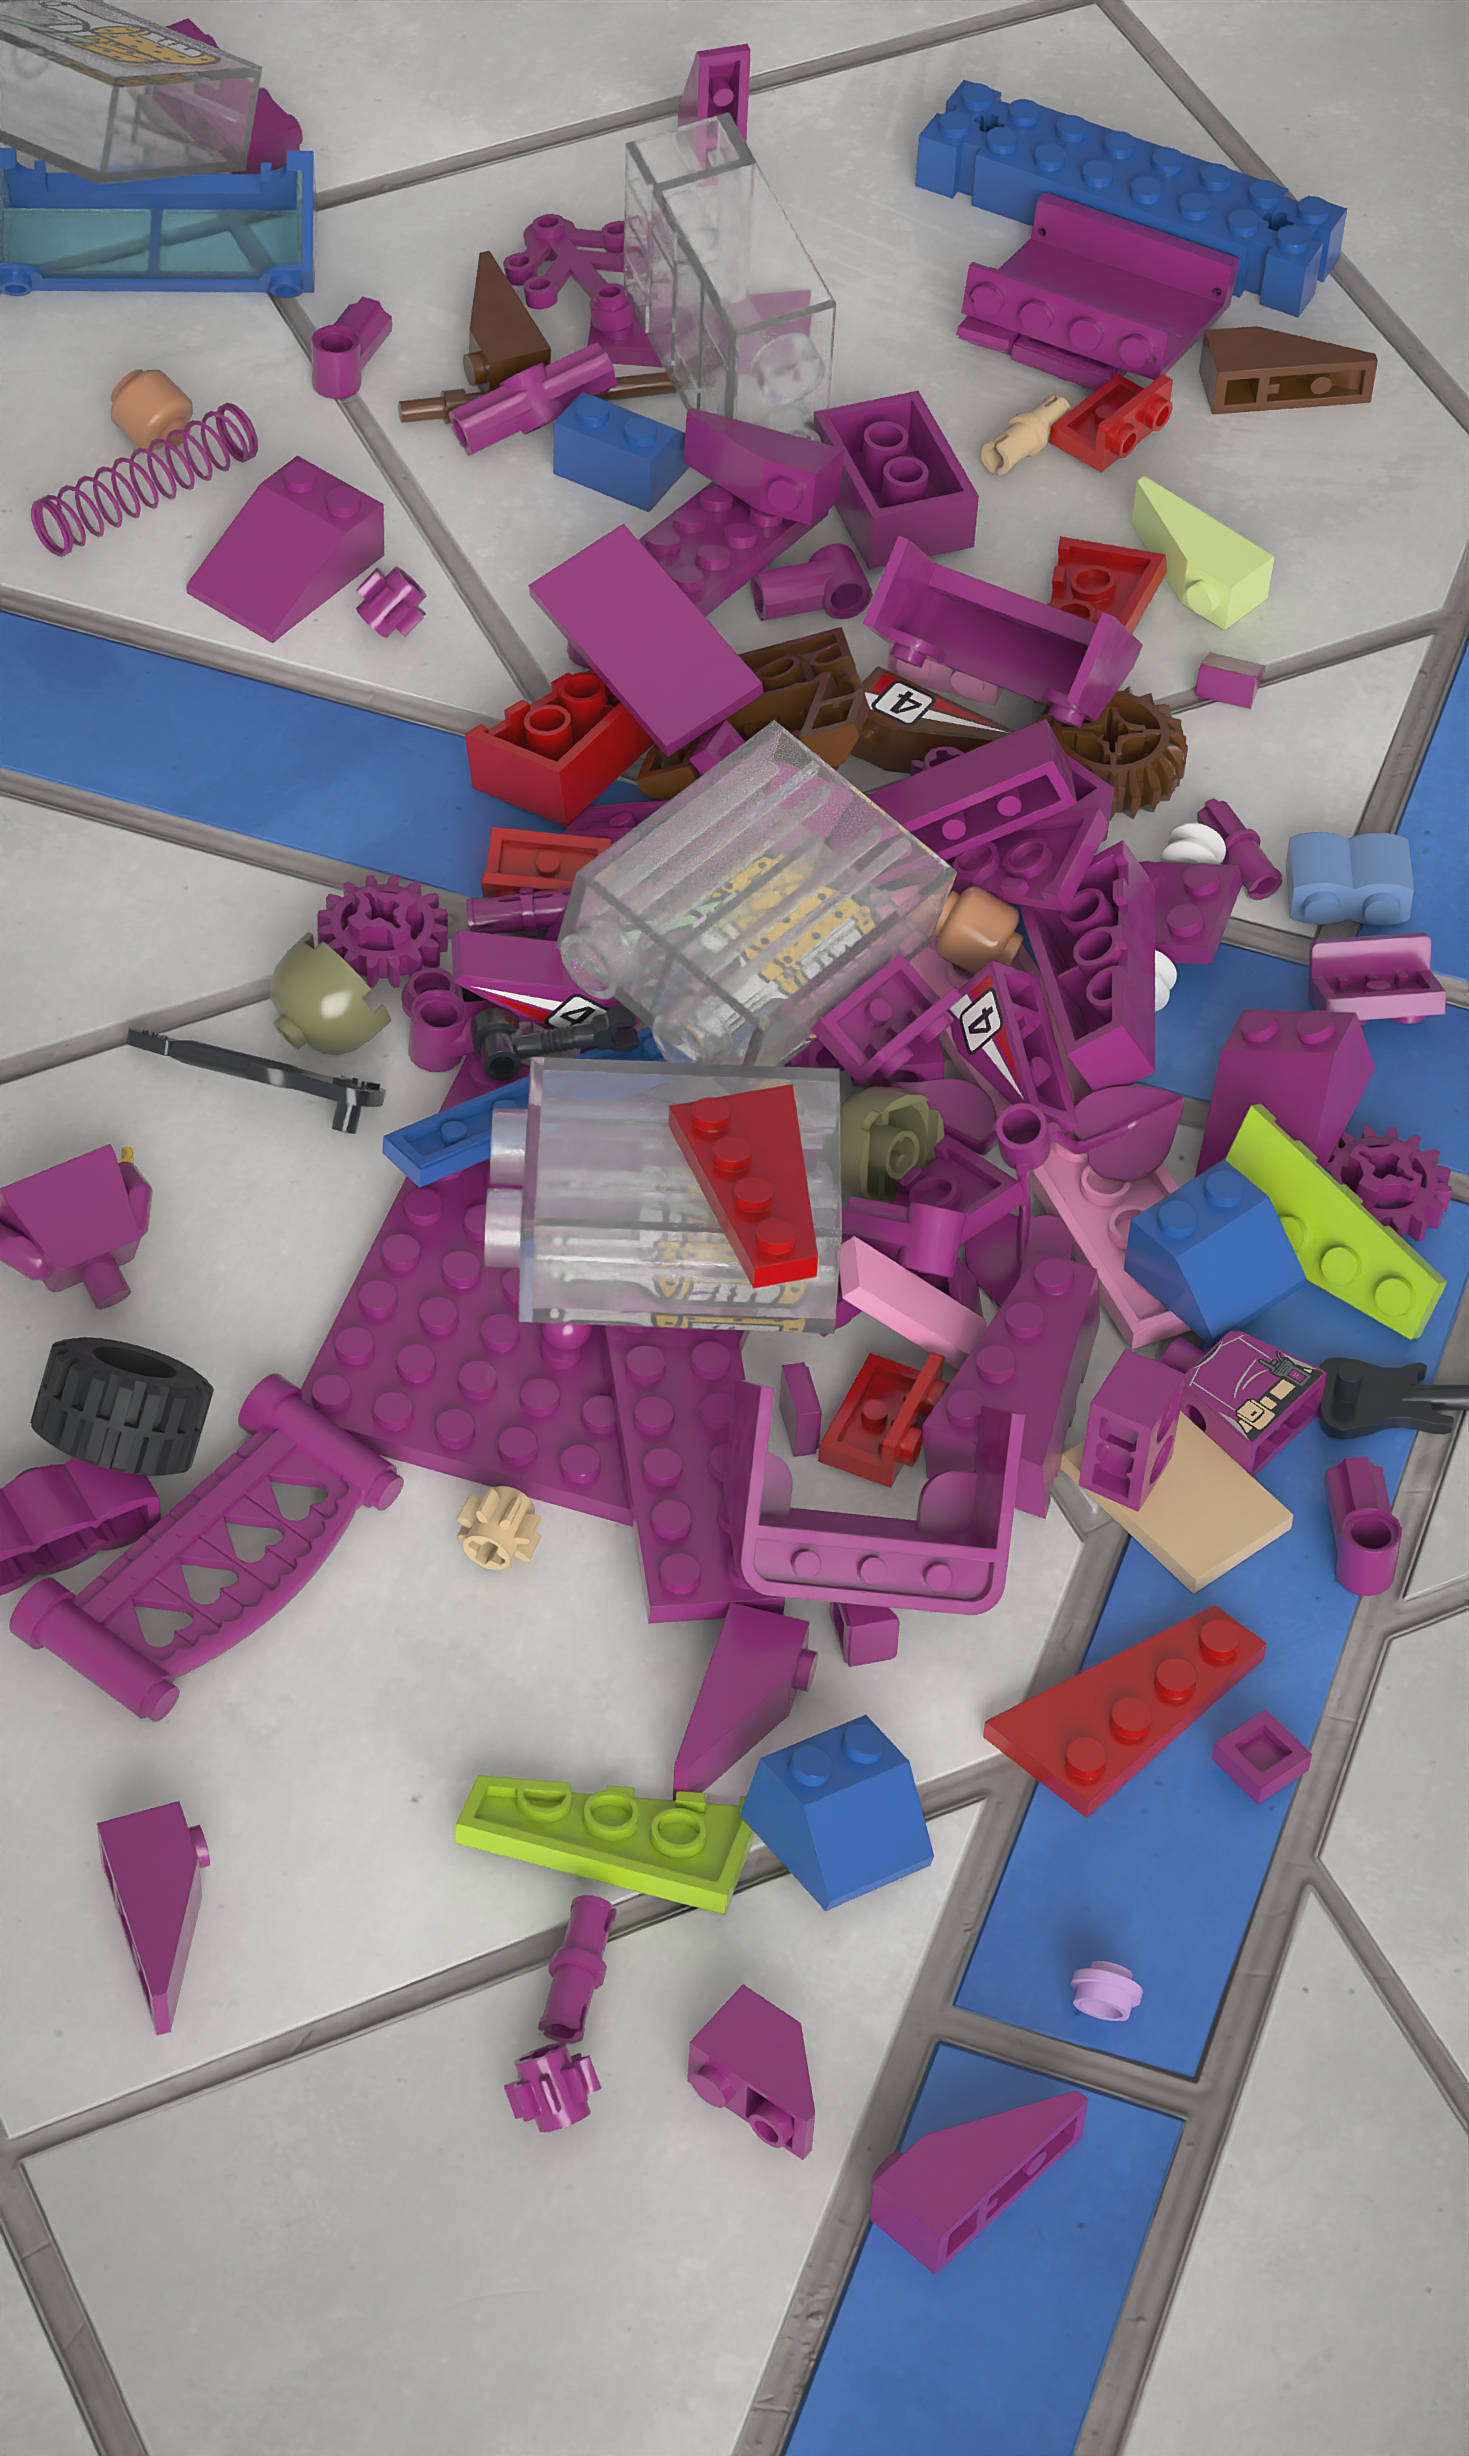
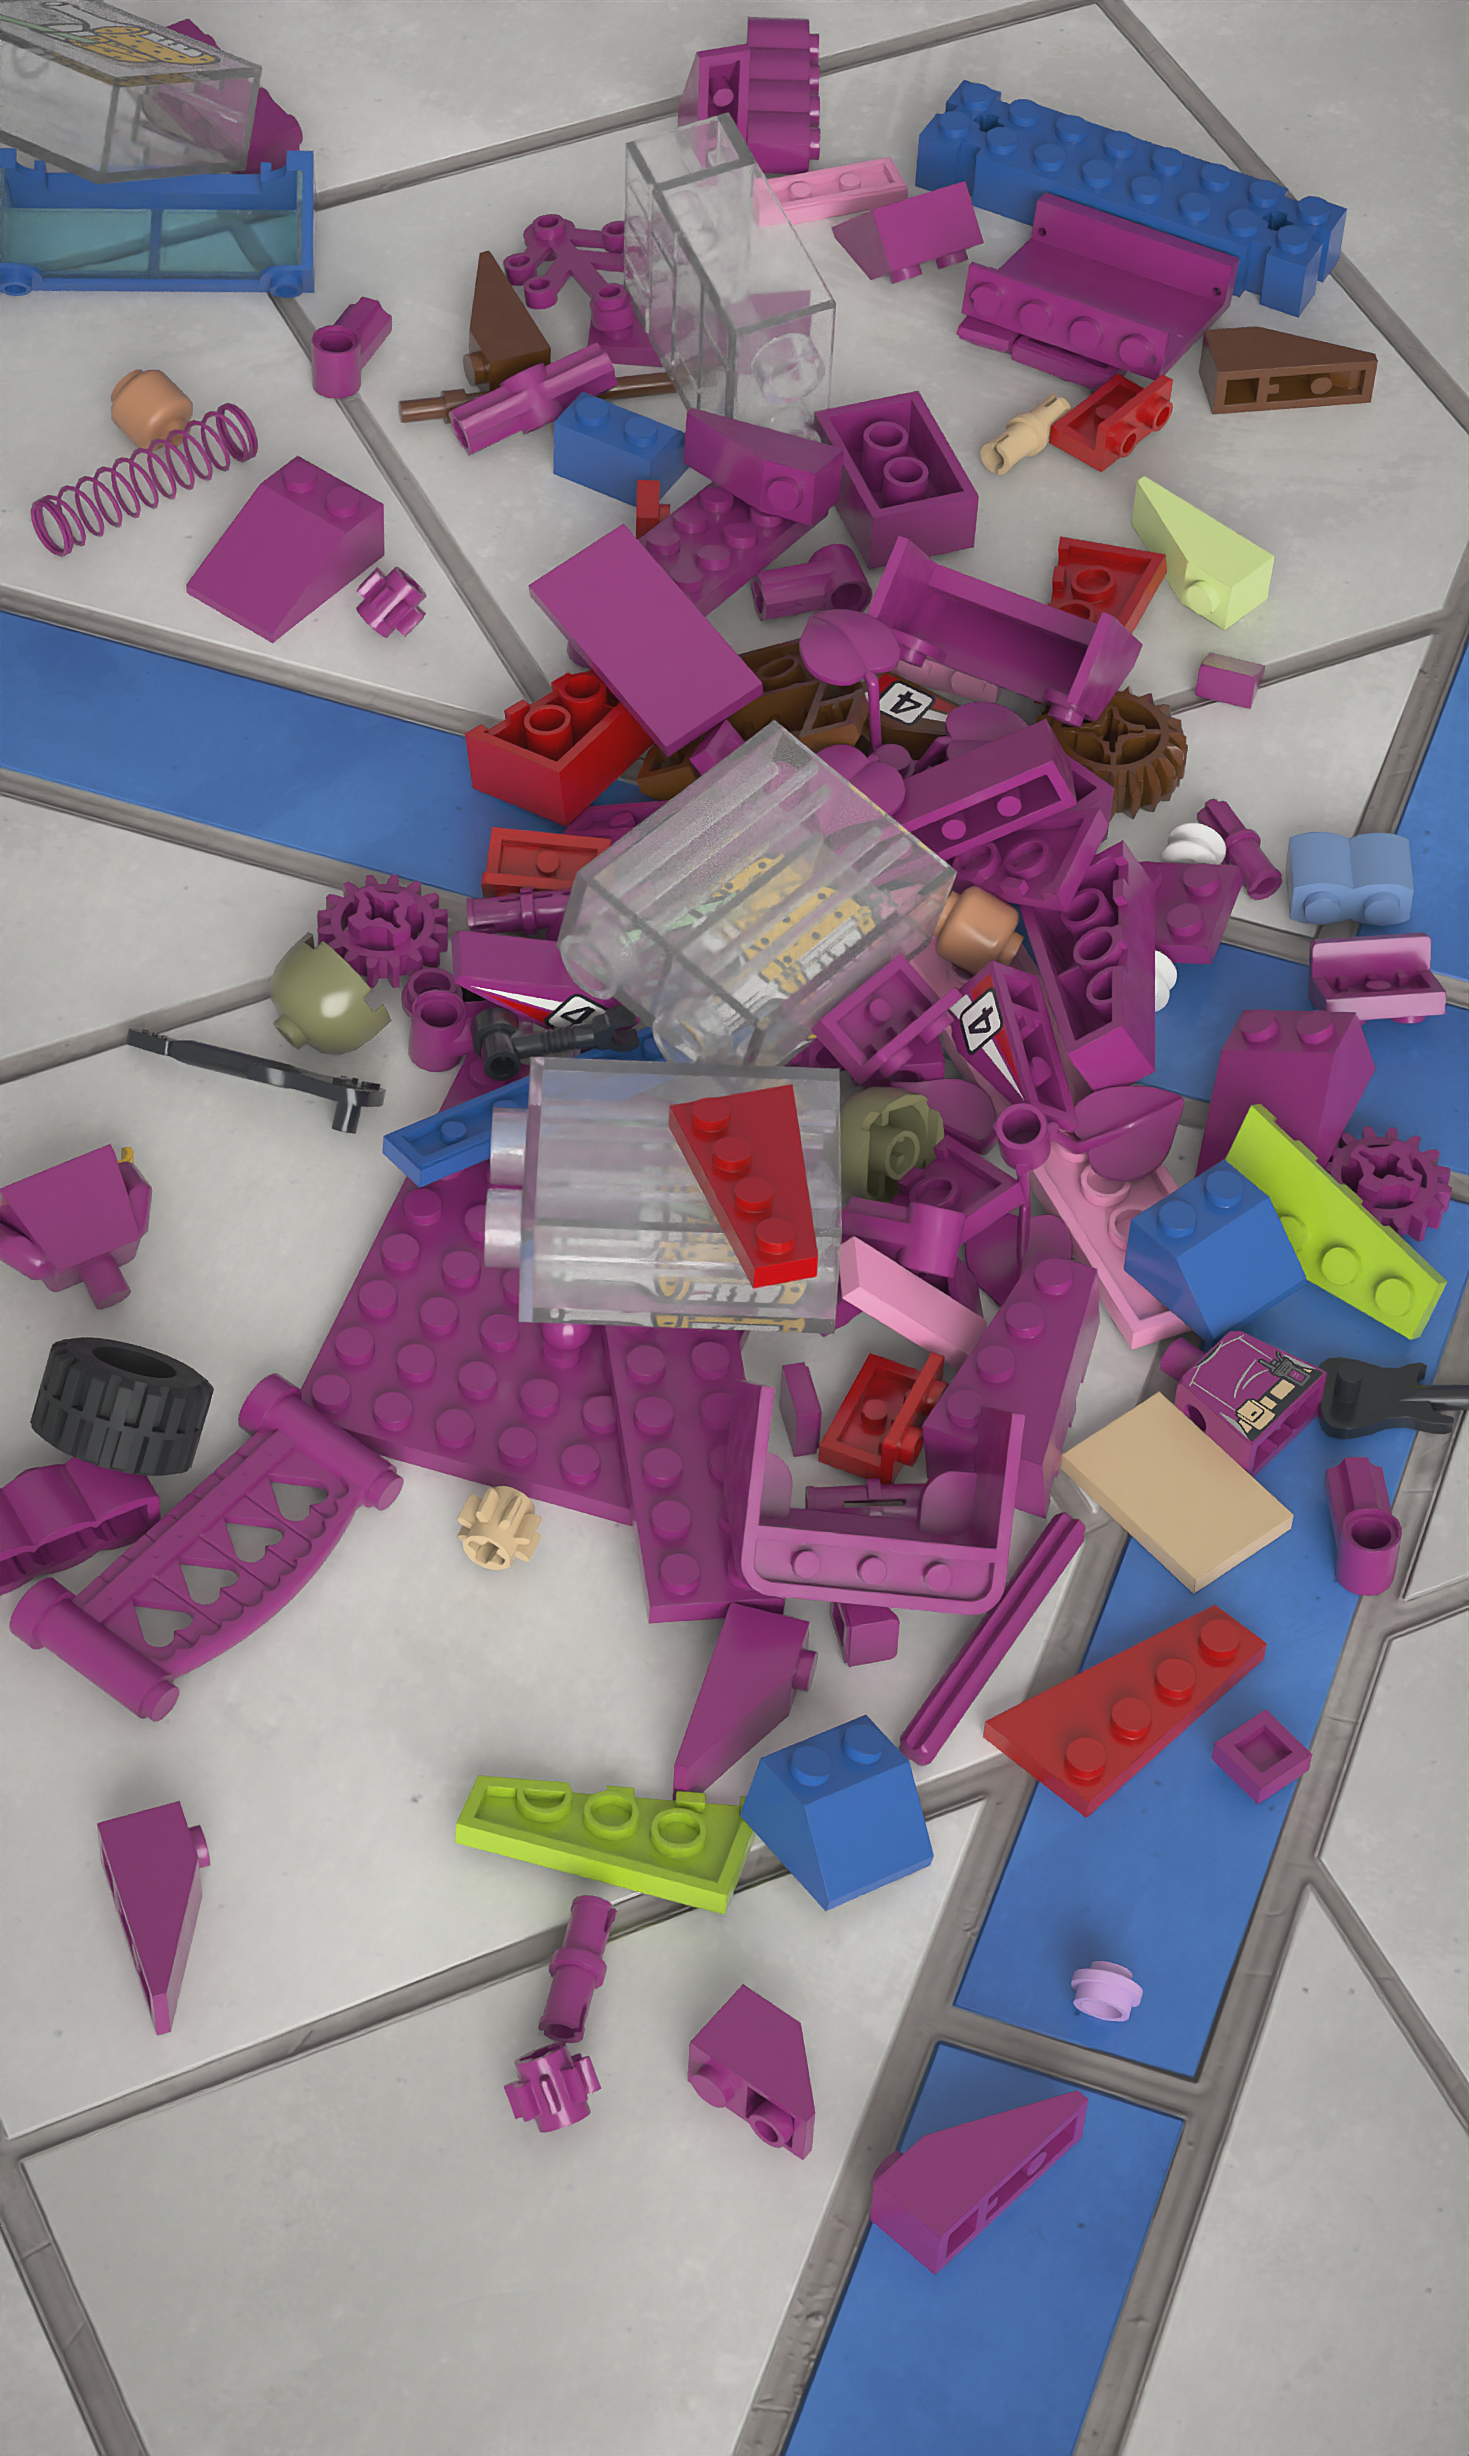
magenta brick [1079,1348,1186,1512] -> none
none -> red plate [636,480,670,540]
none -> bright pink tile [742,157,908,231]
none -> magenta brick [746,17,820,174]
none -> magenta plant [799,609,1029,839]
none -> magenta pin [805,1478,925,1520]
none -> magenta slope [831,181,984,284]
none -> magenta axle [899,1512,1086,1766]

